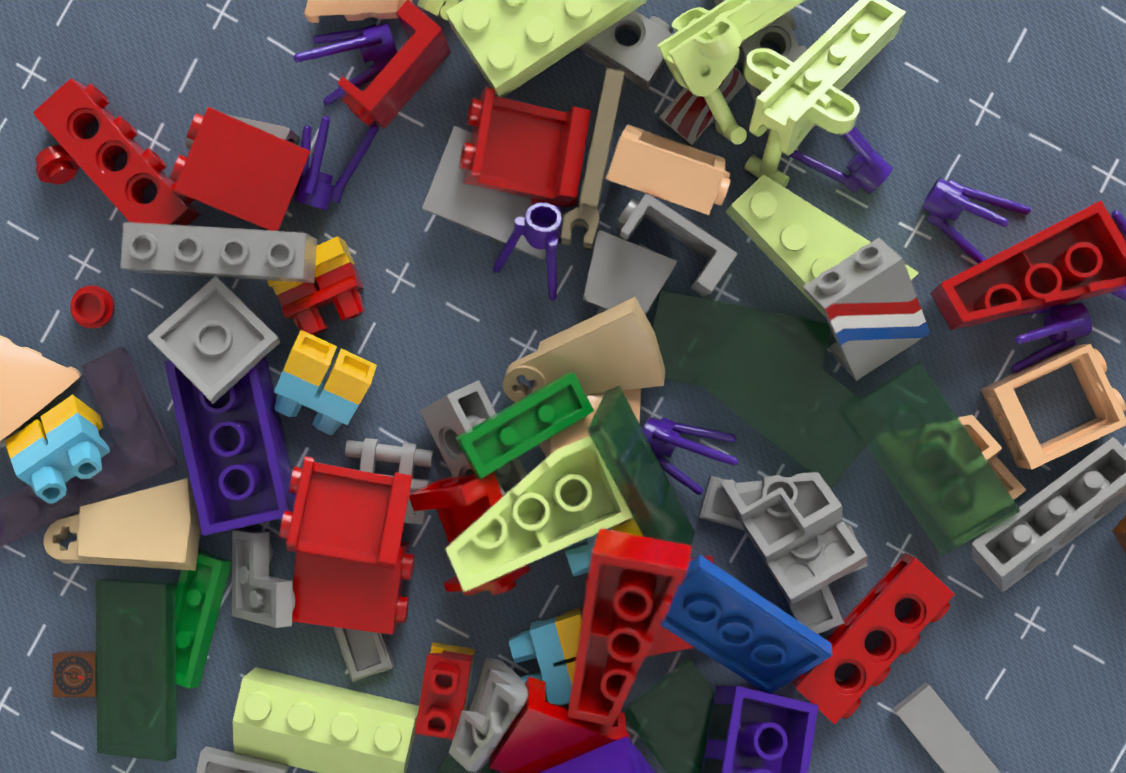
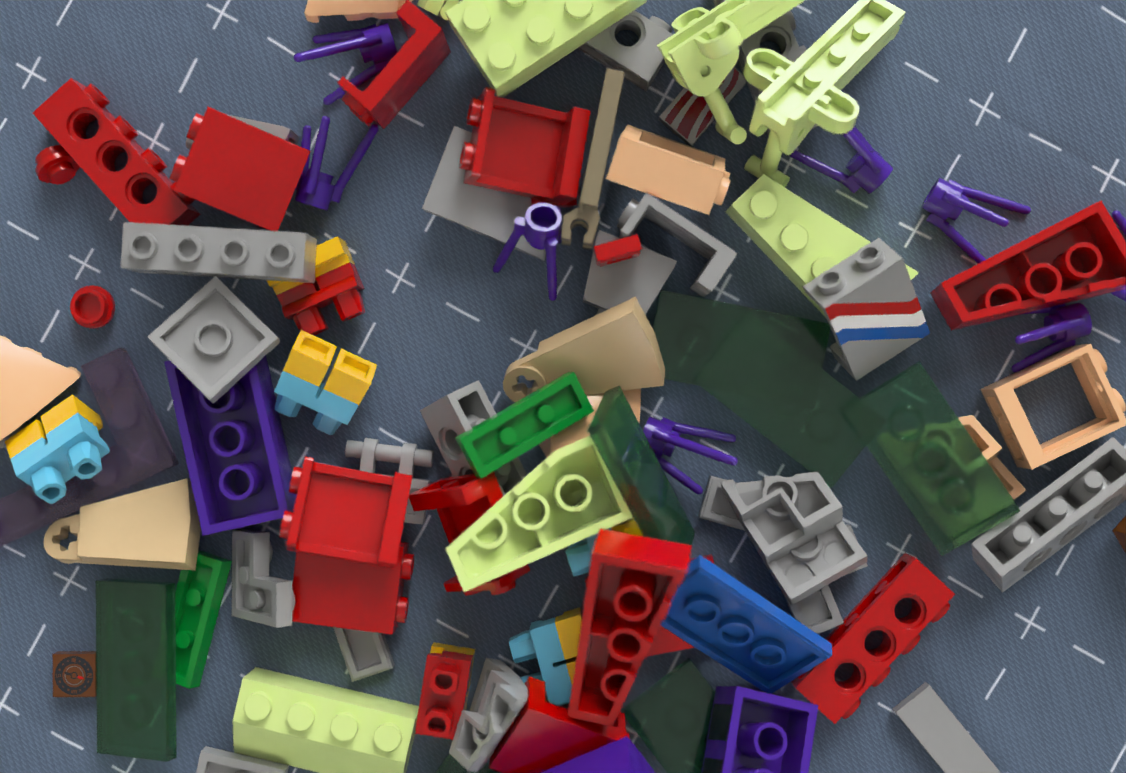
none -> red tile [593,234,642,267]

